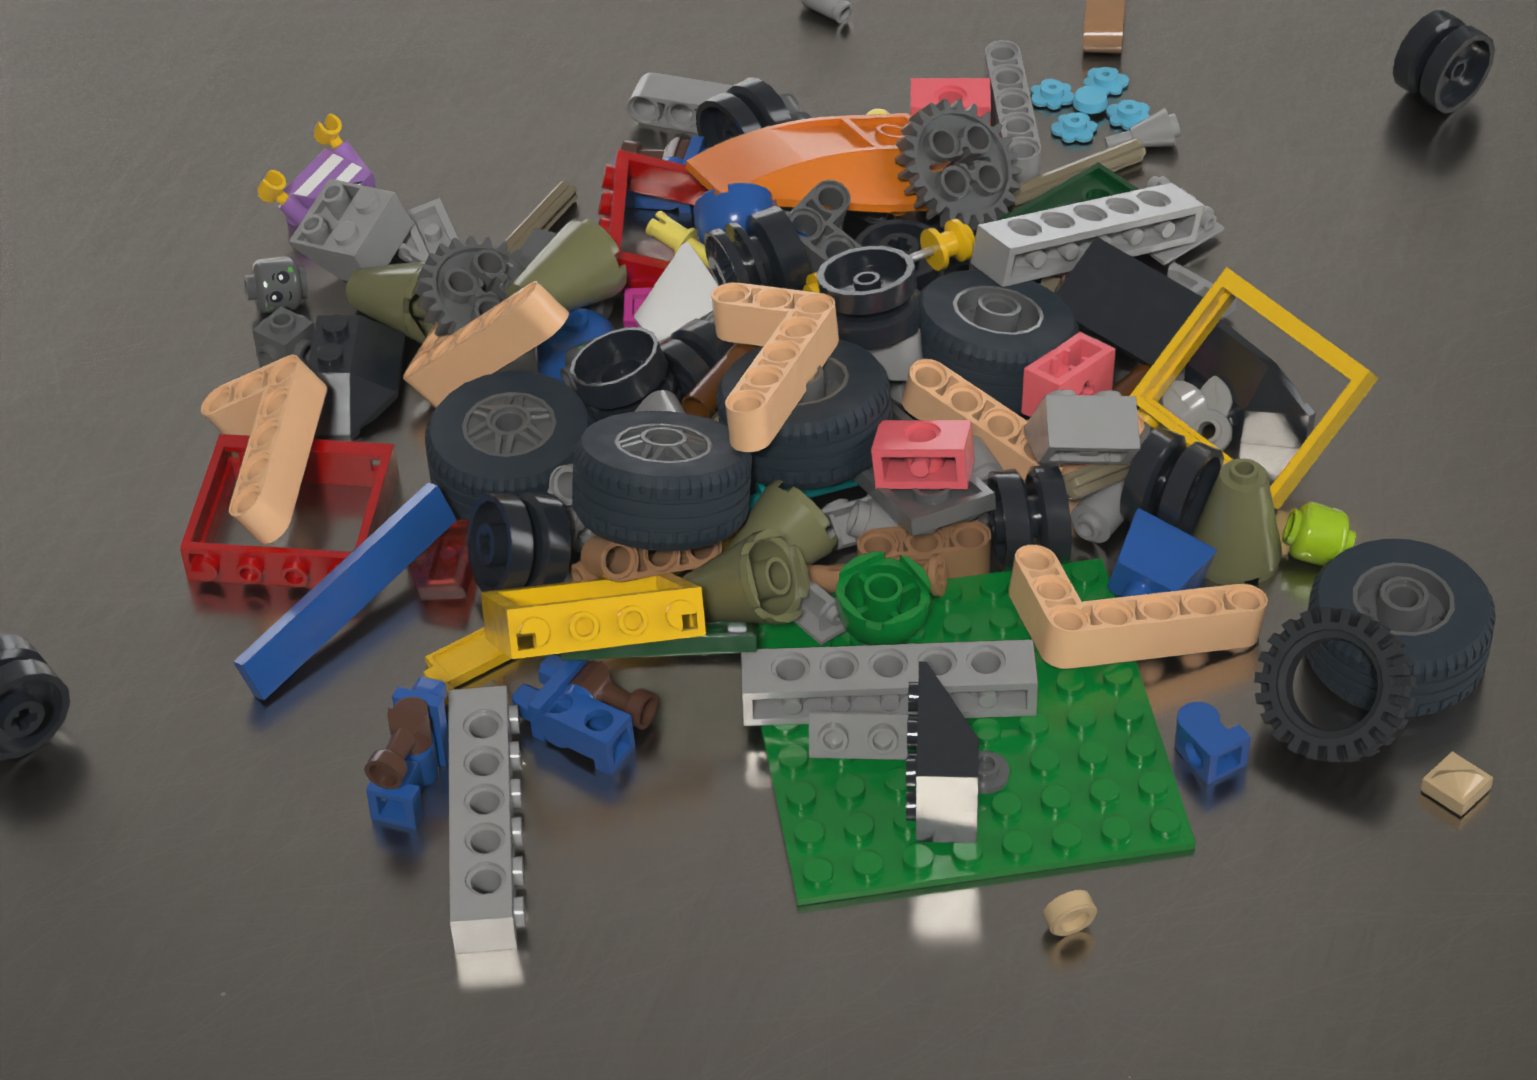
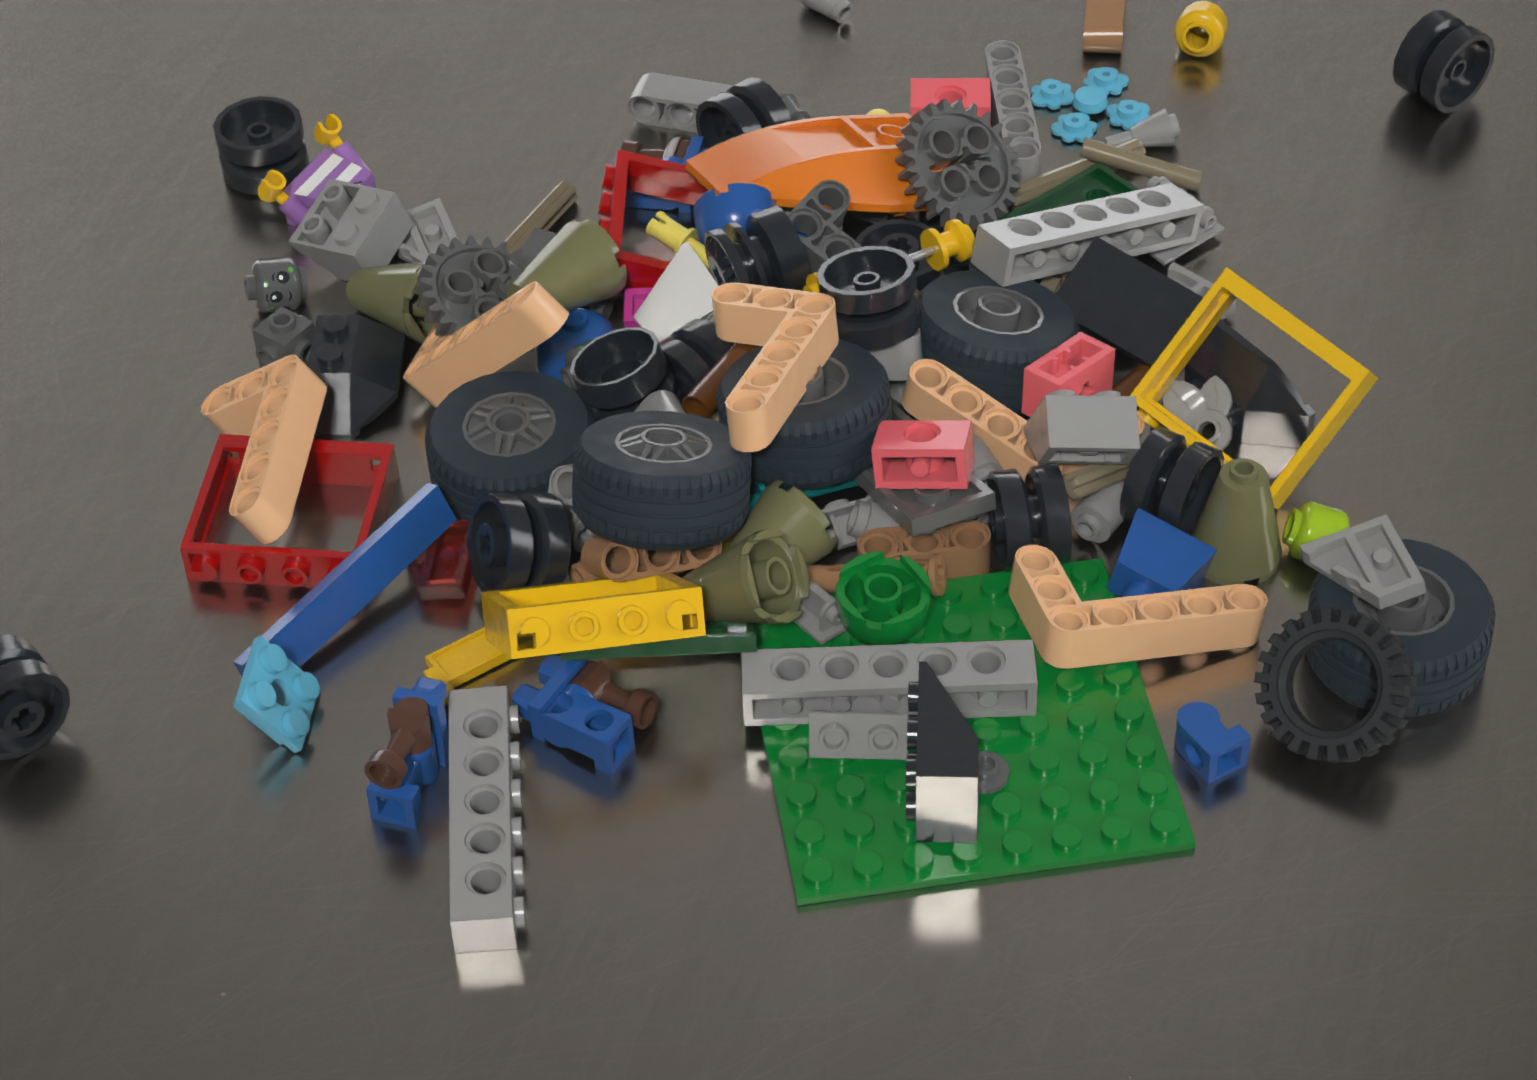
tan tile [1042,890,1097,936] -> none
tan tile [1420,751,1493,816] -> none
none -> black wheel [213,96,309,195]
none -> medium azure piece [233,635,320,753]
none -> dark tan piece [1079,137,1202,192]
none -> yellow head [1174,1,1228,57]
none -> light grey wing [1300,514,1426,610]

